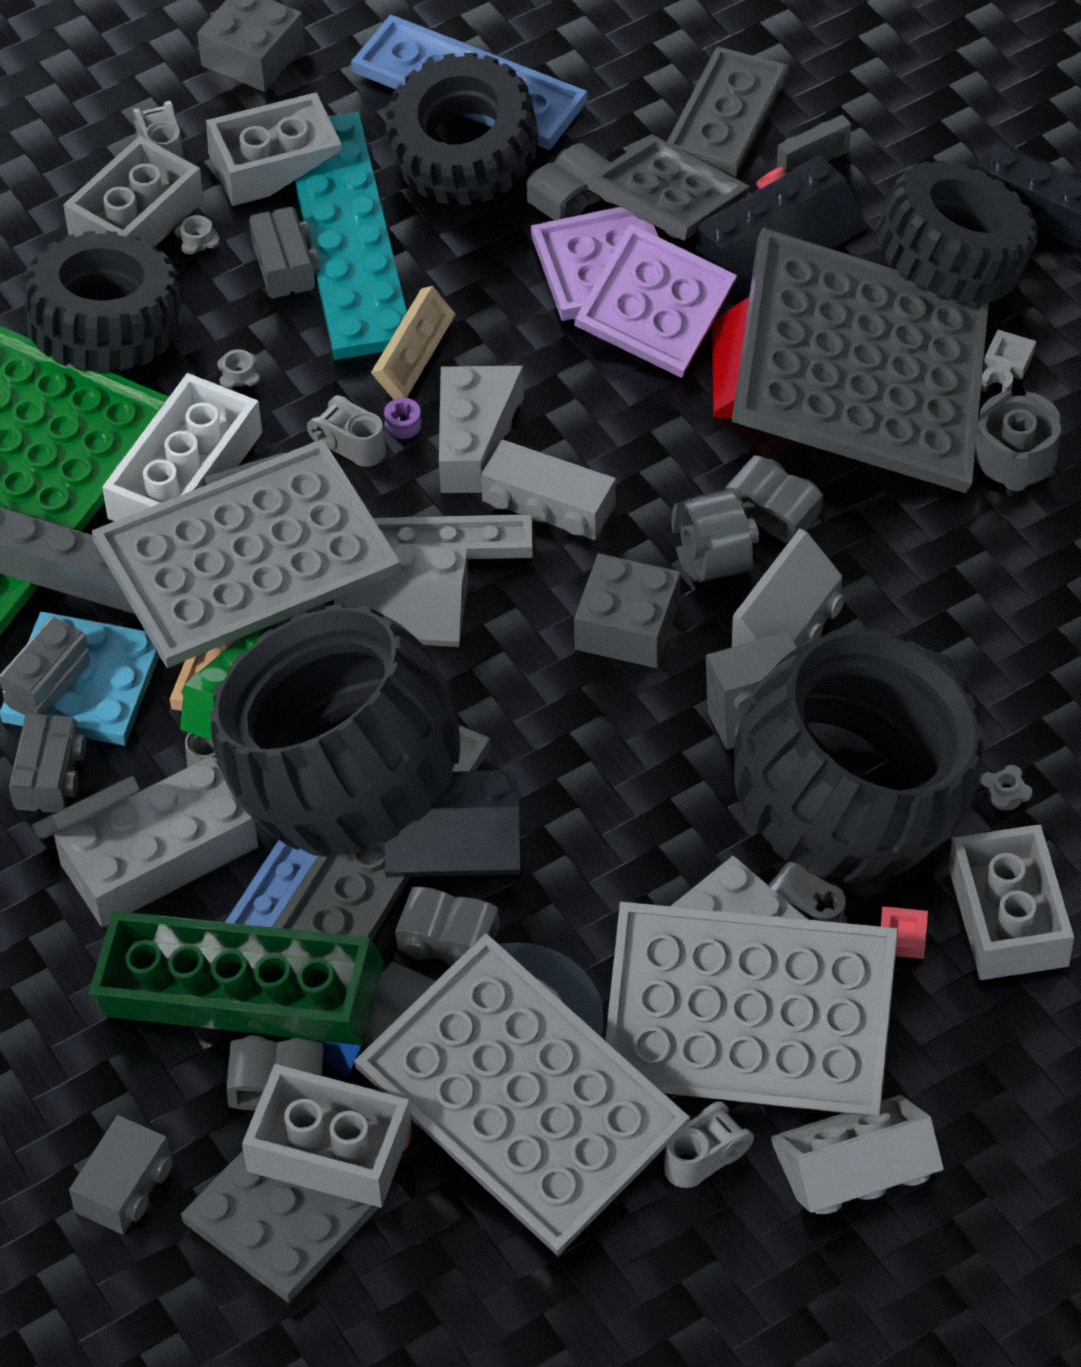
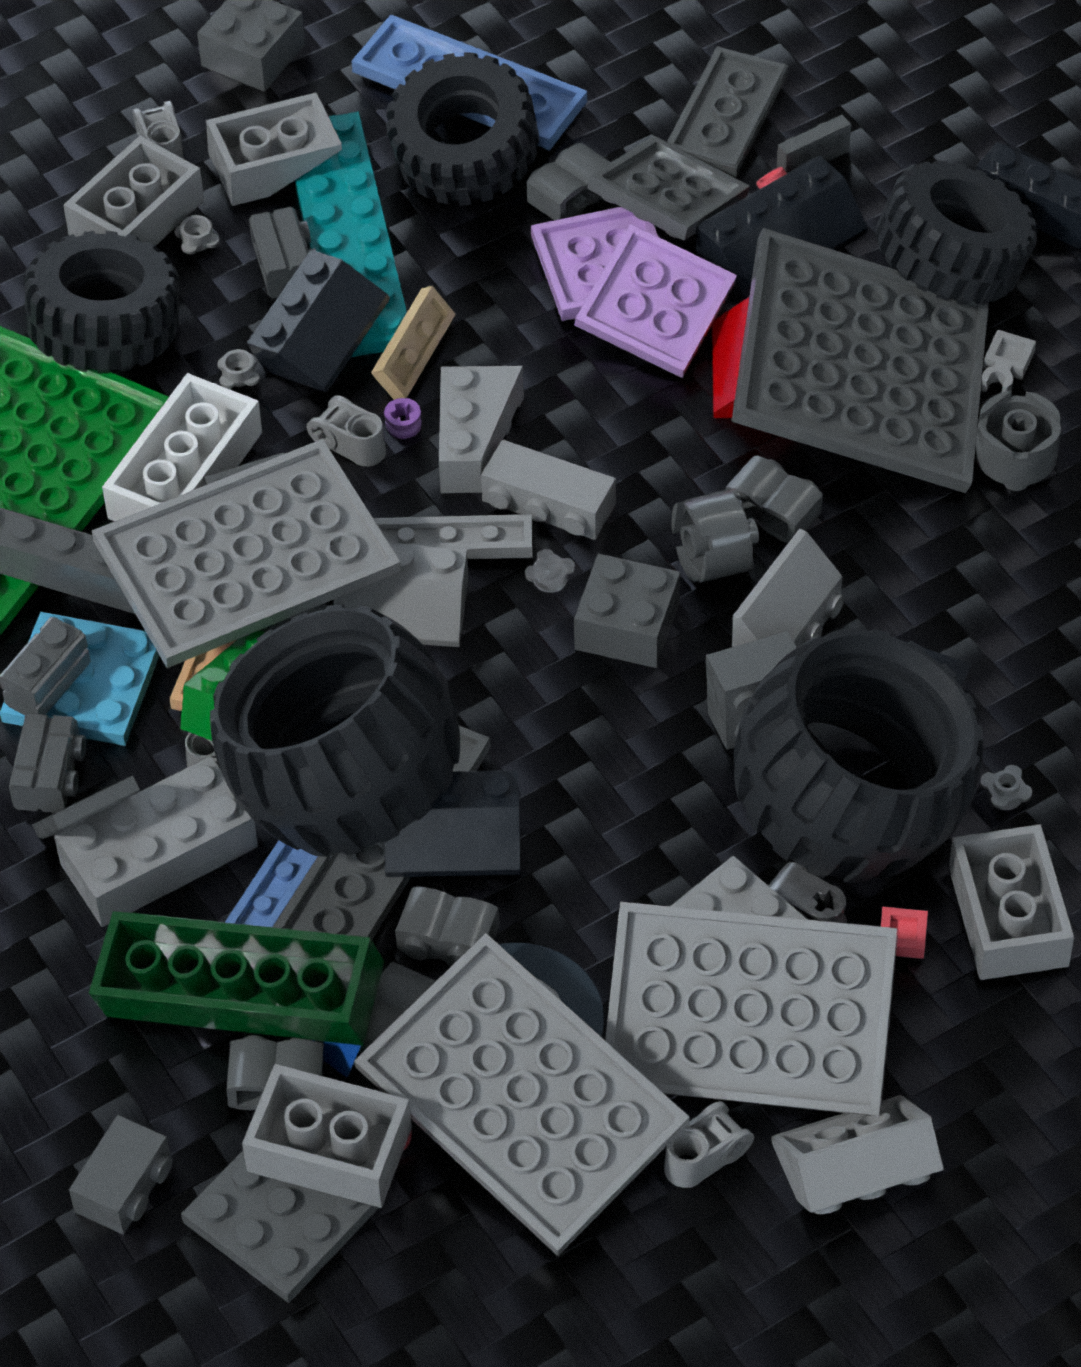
none -> black slope [247,250,390,392]
none -> clear plate [525,549,575,592]

